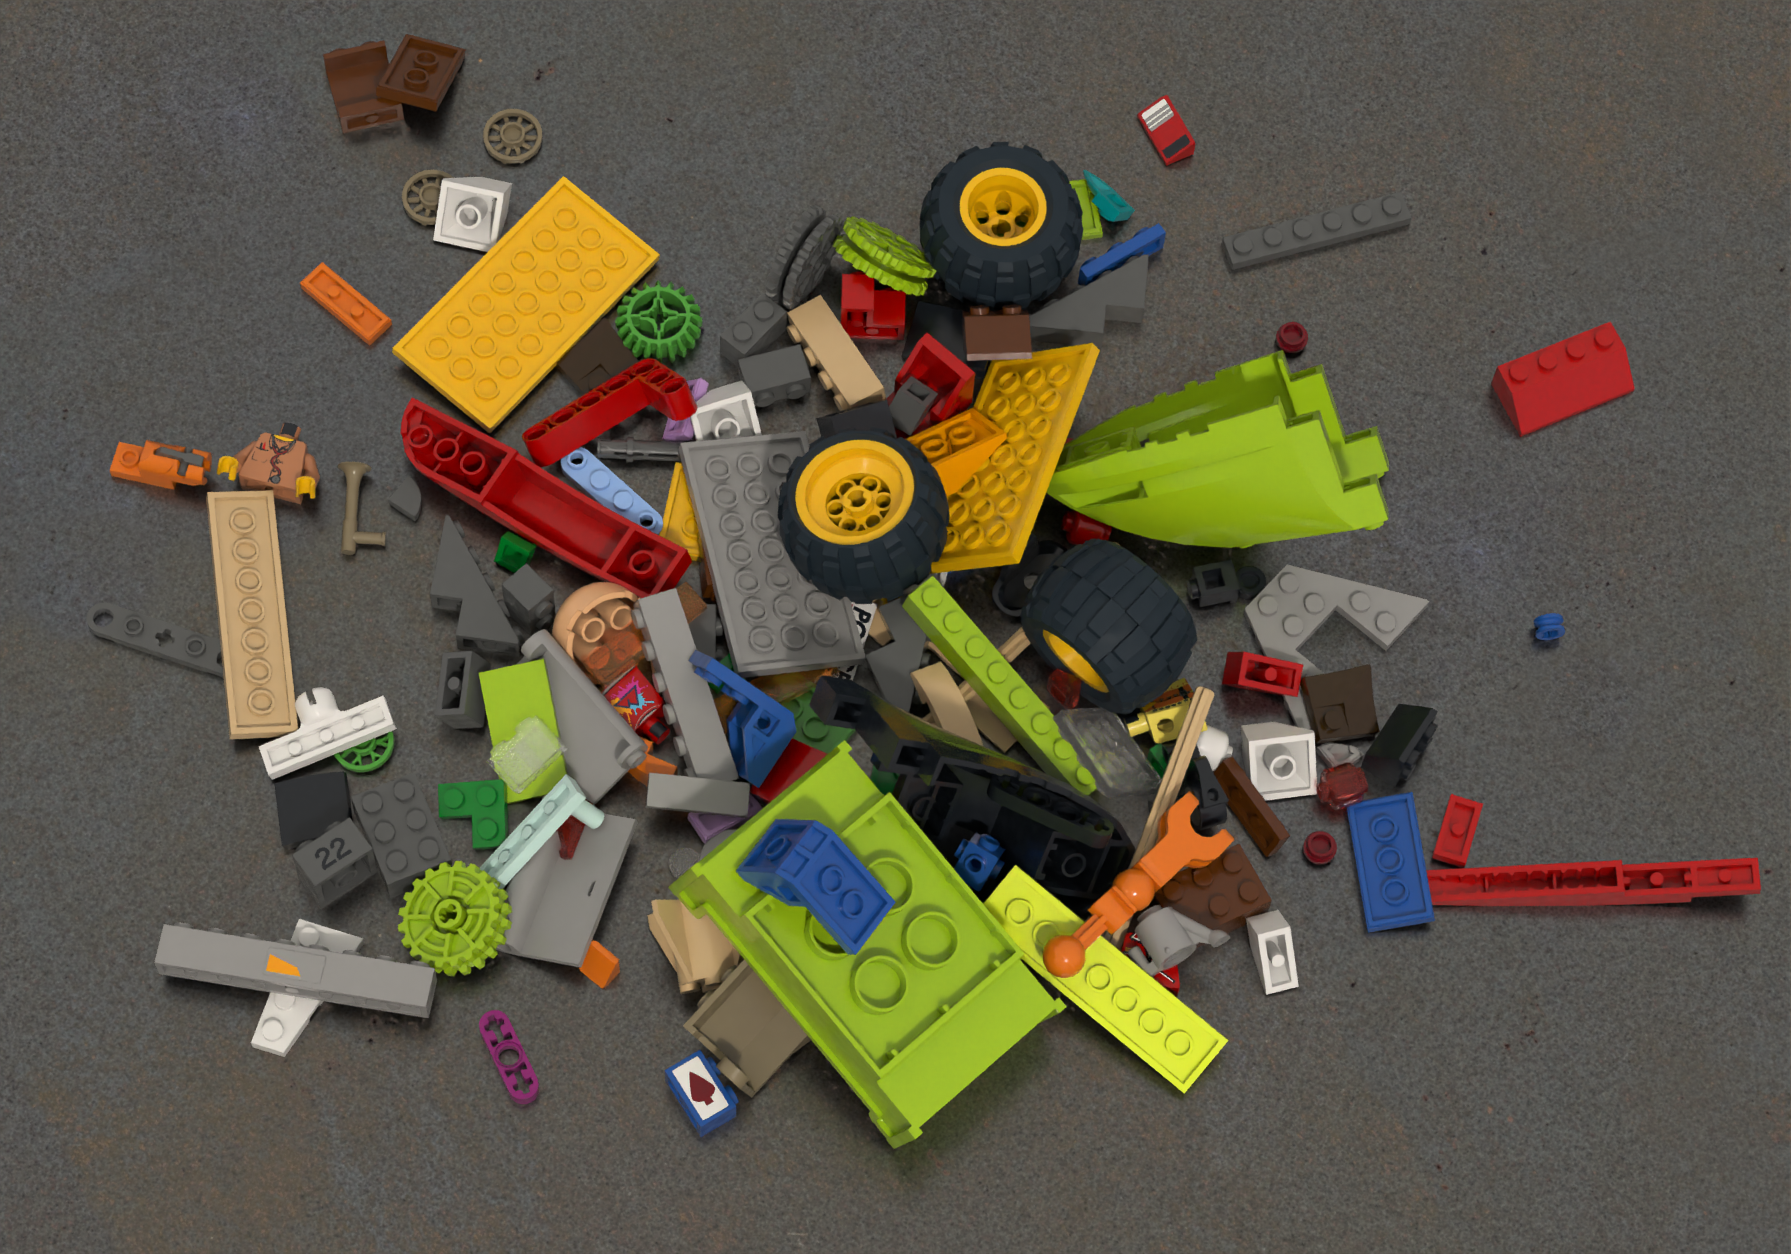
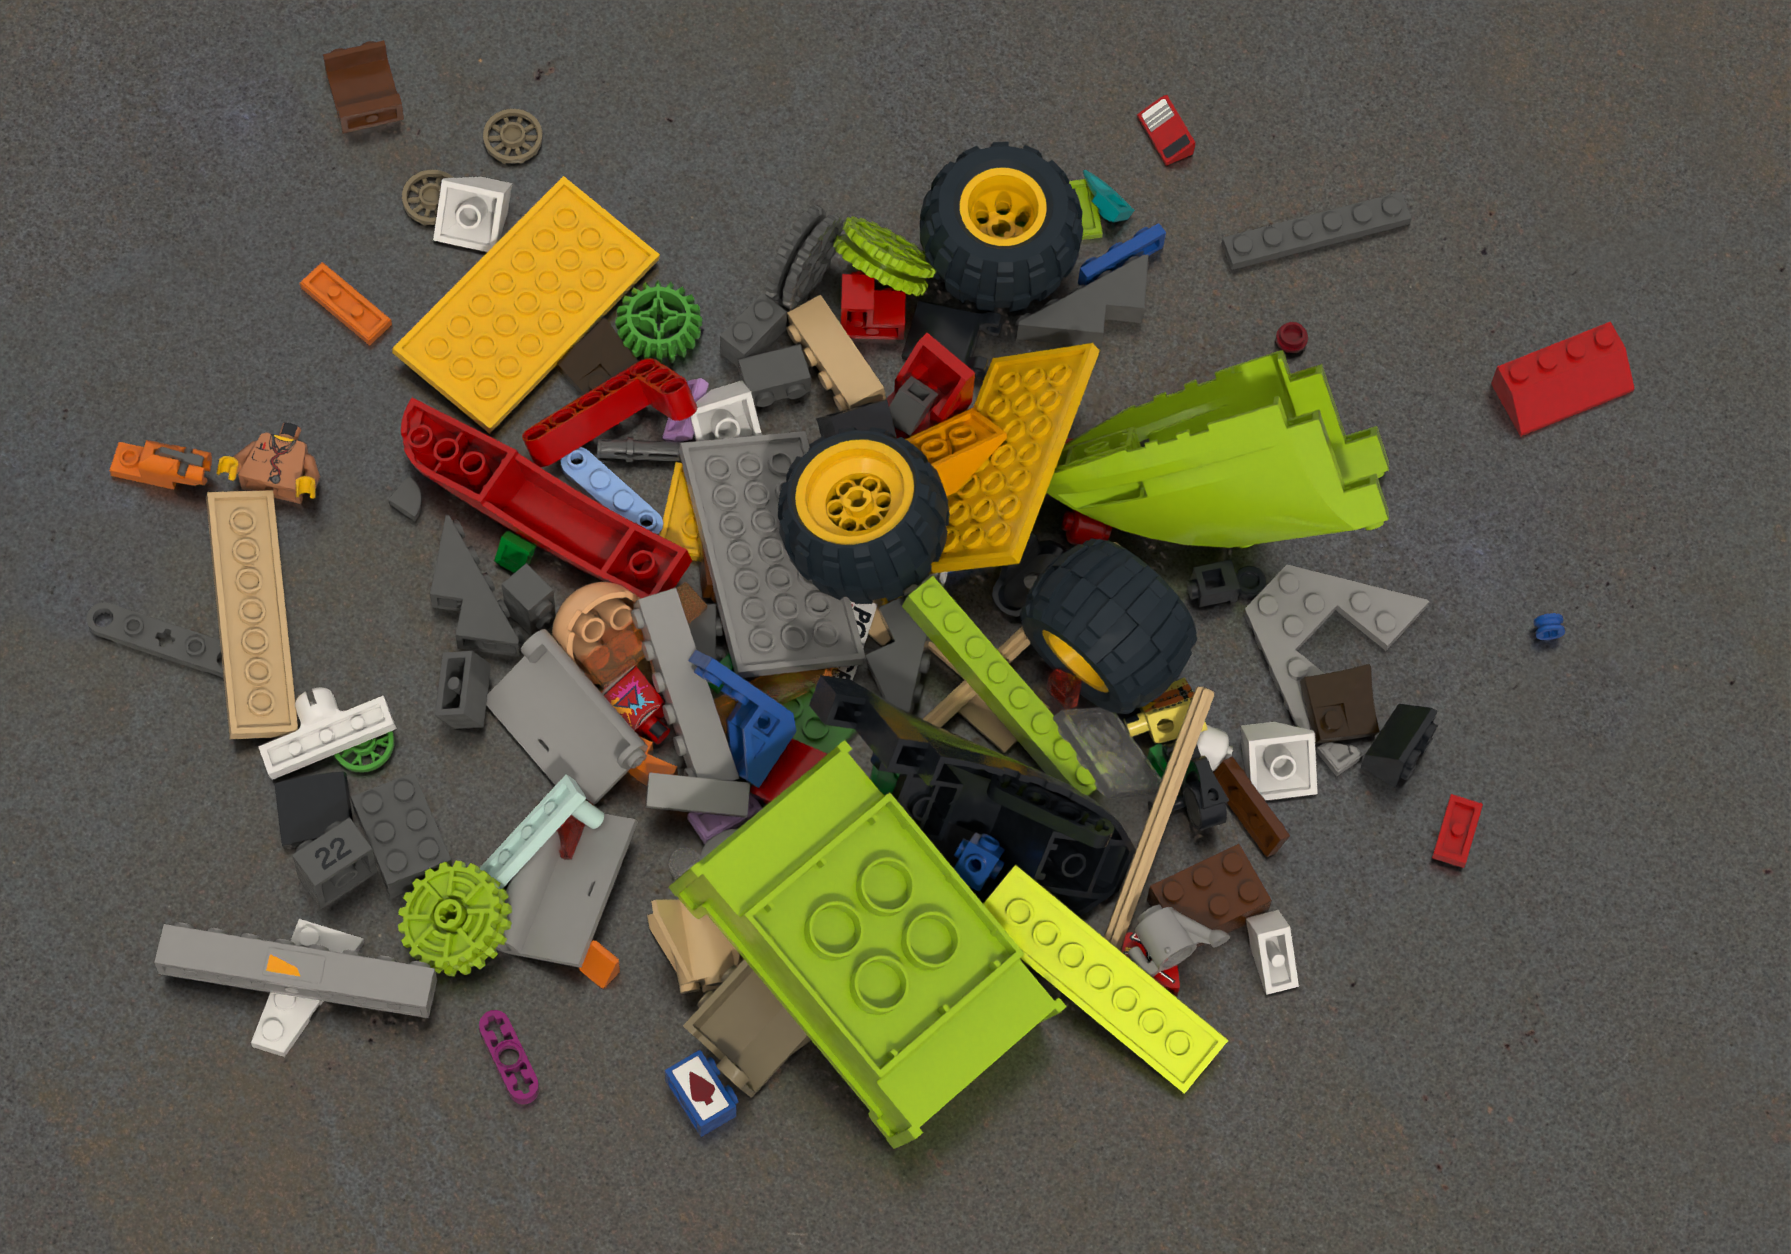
dark tan piece [337,462,386,555] -> none
reddish brown tile [376,34,466,111] -> none
green plate [438,779,509,850] -> none
lime tile [479,659,568,804] -> none
clear brick [486,716,568,794] -> none
blue bracket [736,819,895,955] -> none
tan slope [910,662,983,746] -> none
reddish brown slope [963,305,1032,361] -> none
orange piece [1043,791,1234,978] -> none
red slope [1222,651,1303,697] -> none
dark red plate [1303,831,1337,864] -> none
clear red head [1316,762,1368,810] -> none
blue tile [1346,792,1435,933] -> none
red slope [1426,858,1761,906] -> none

